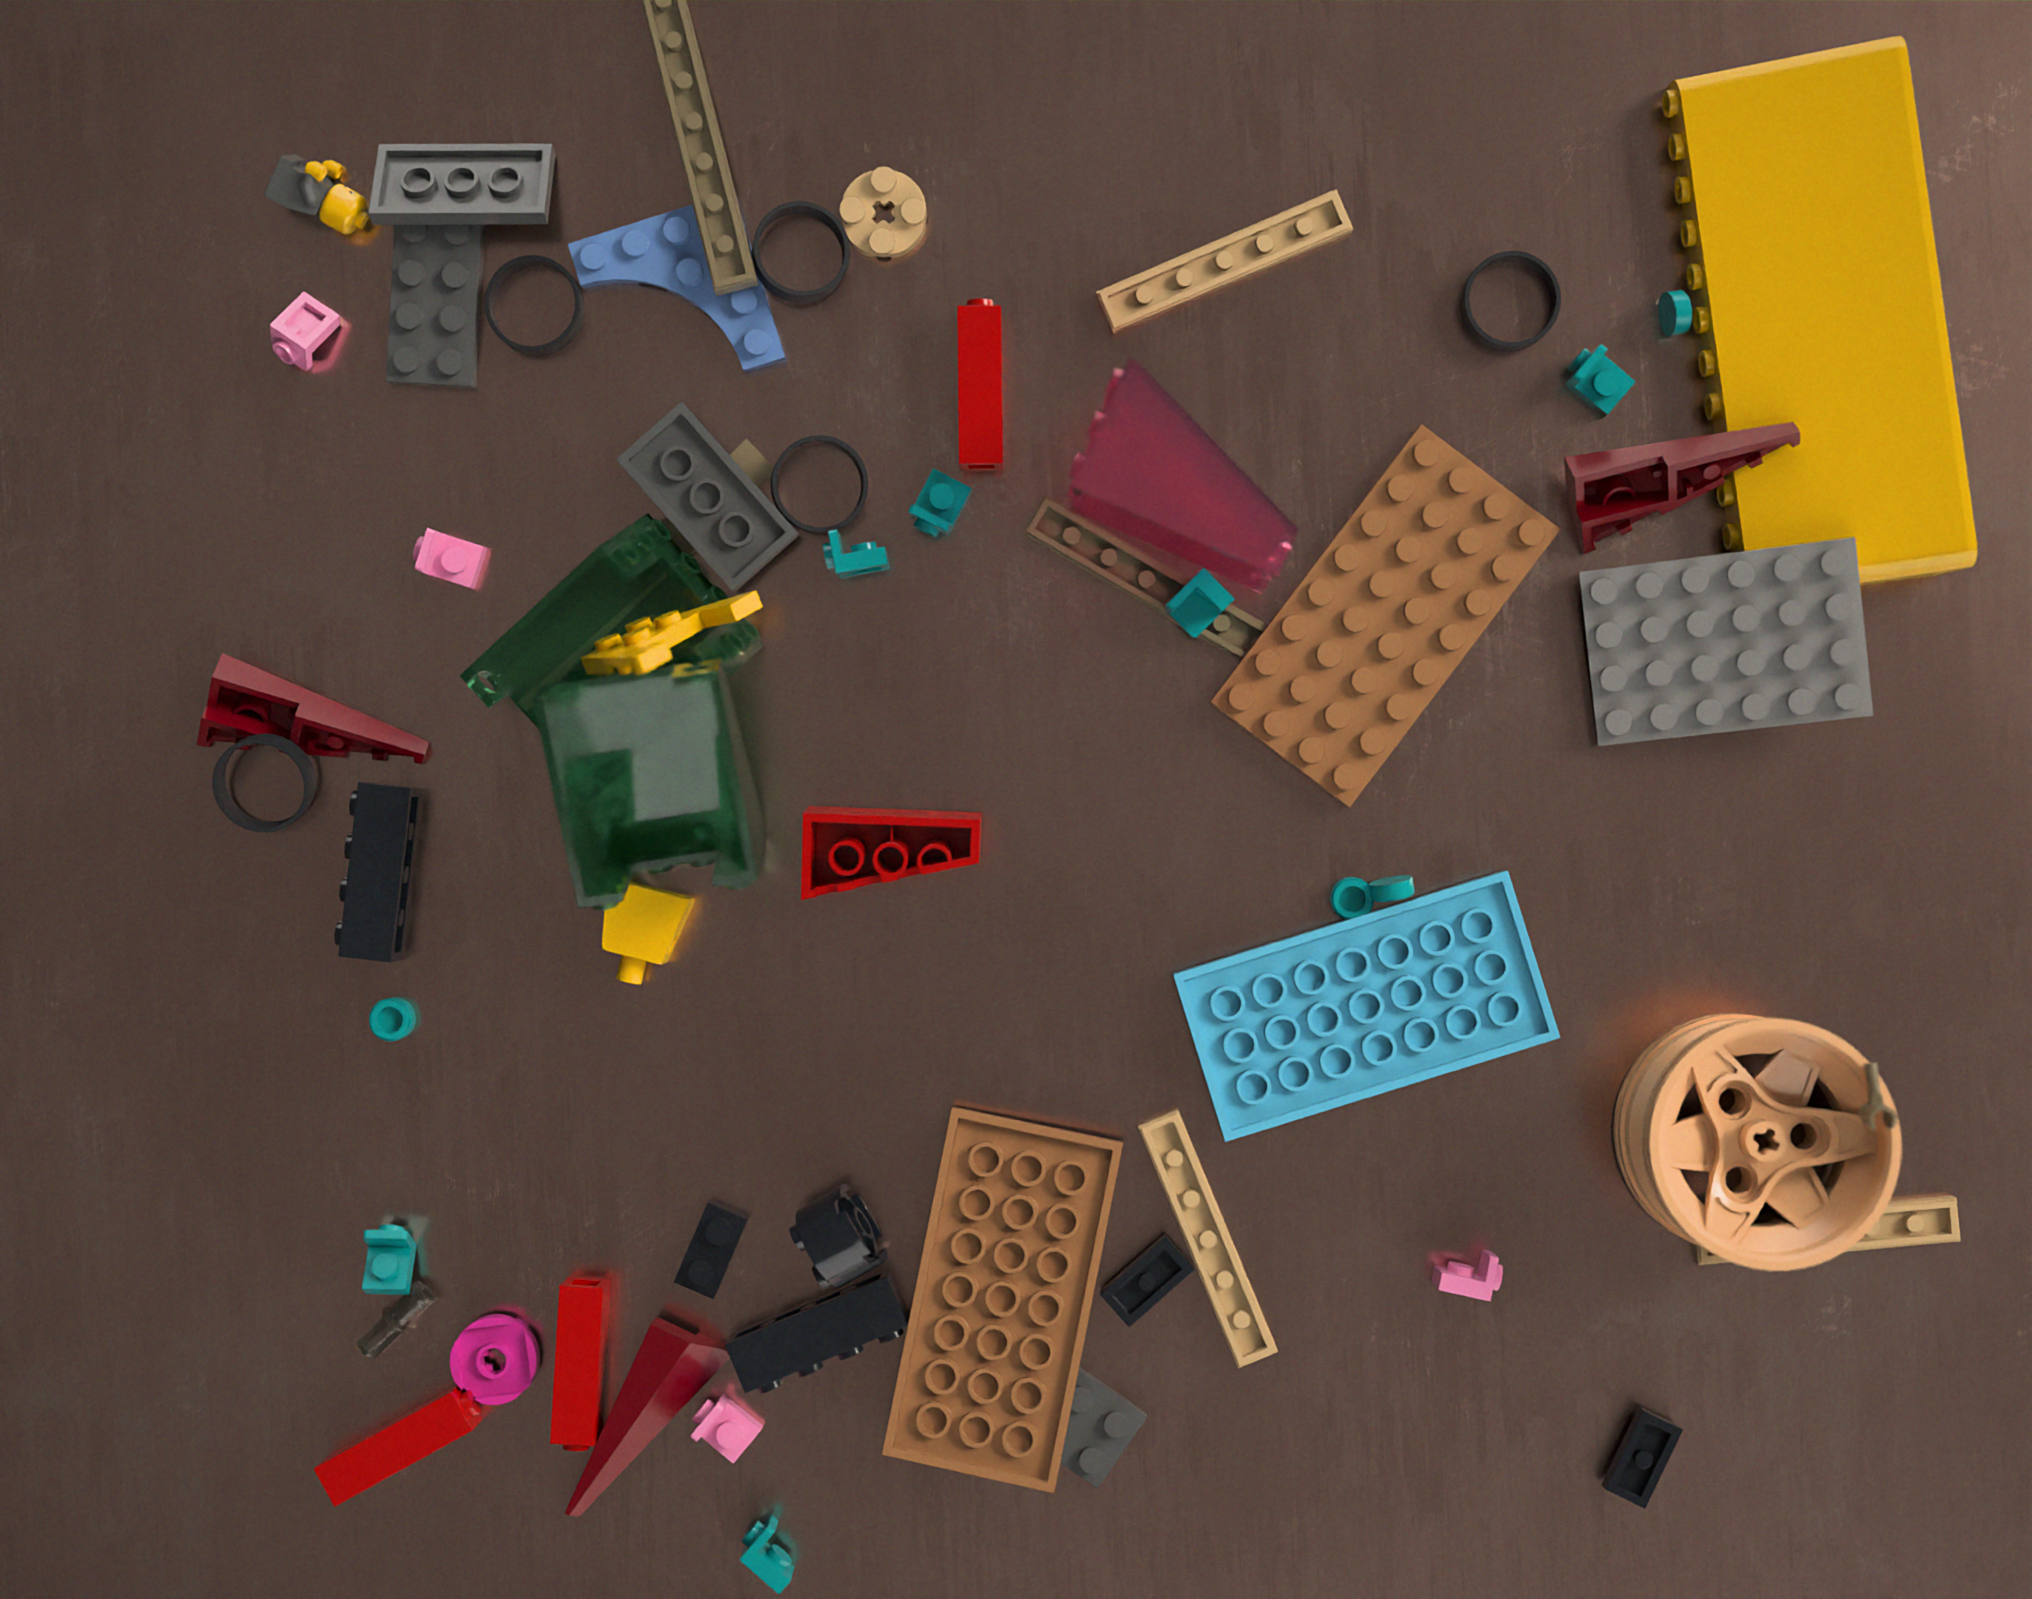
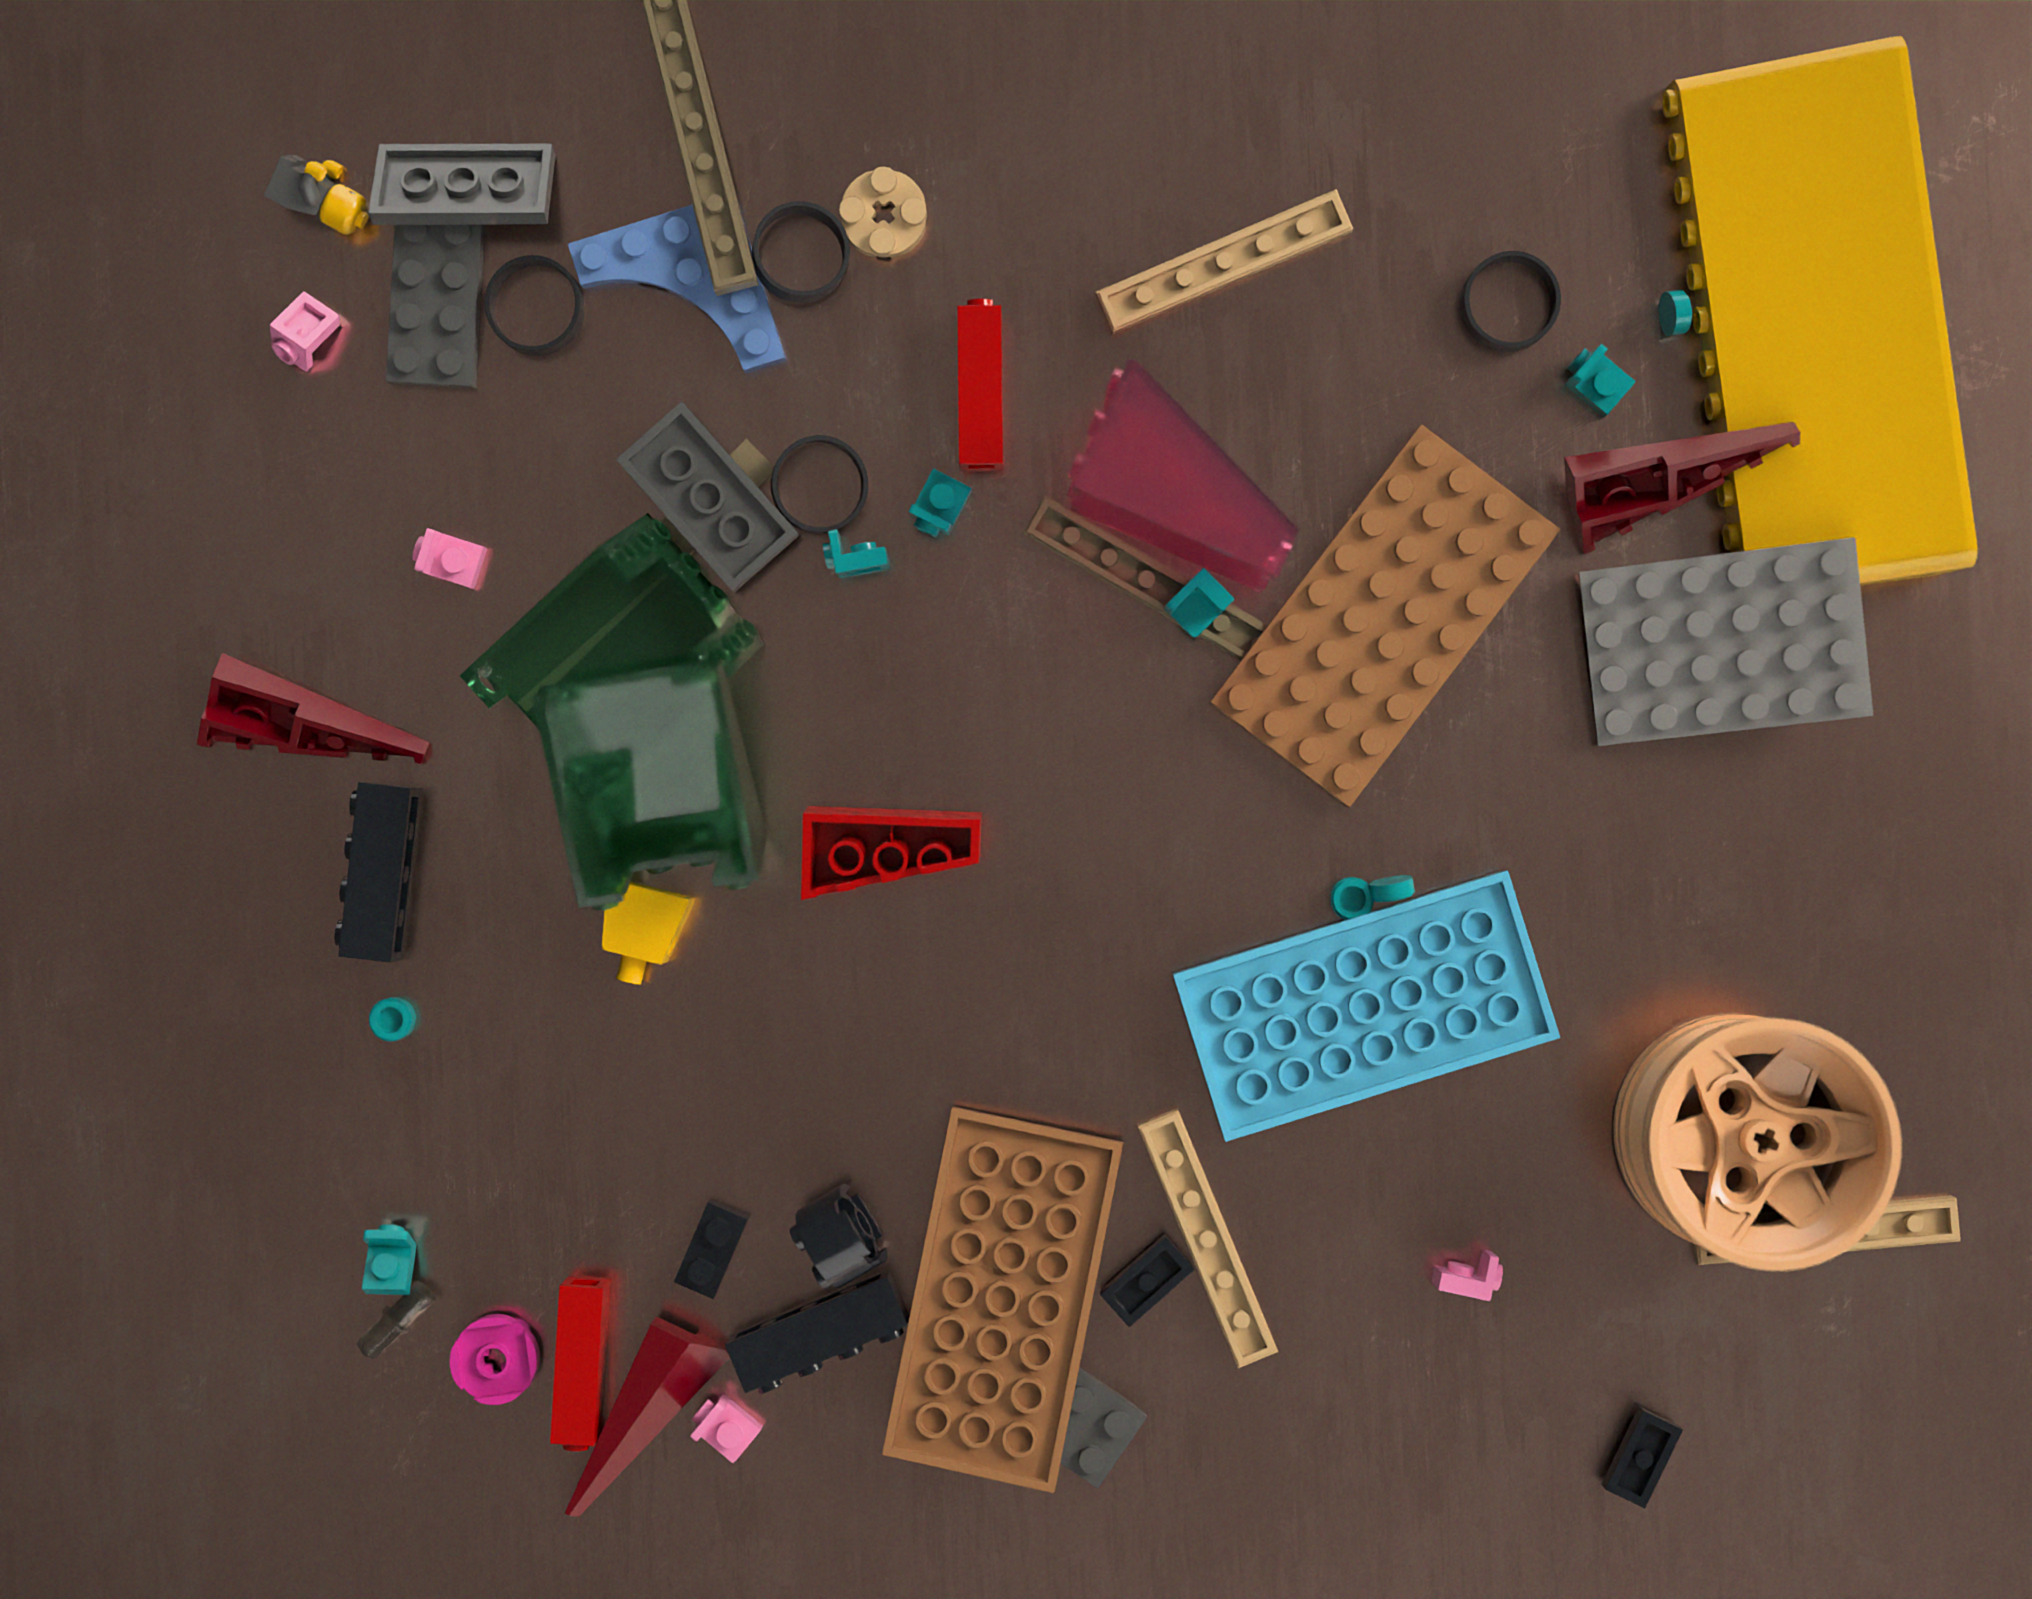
black tyre [212,733,316,833] -> none
red brick [314,1384,483,1507] -> none
yellow wing [580,590,763,675] -> none
teal bracket [739,1515,794,1594] -> none
dark tan hand [1860,1063,1897,1131] -> none

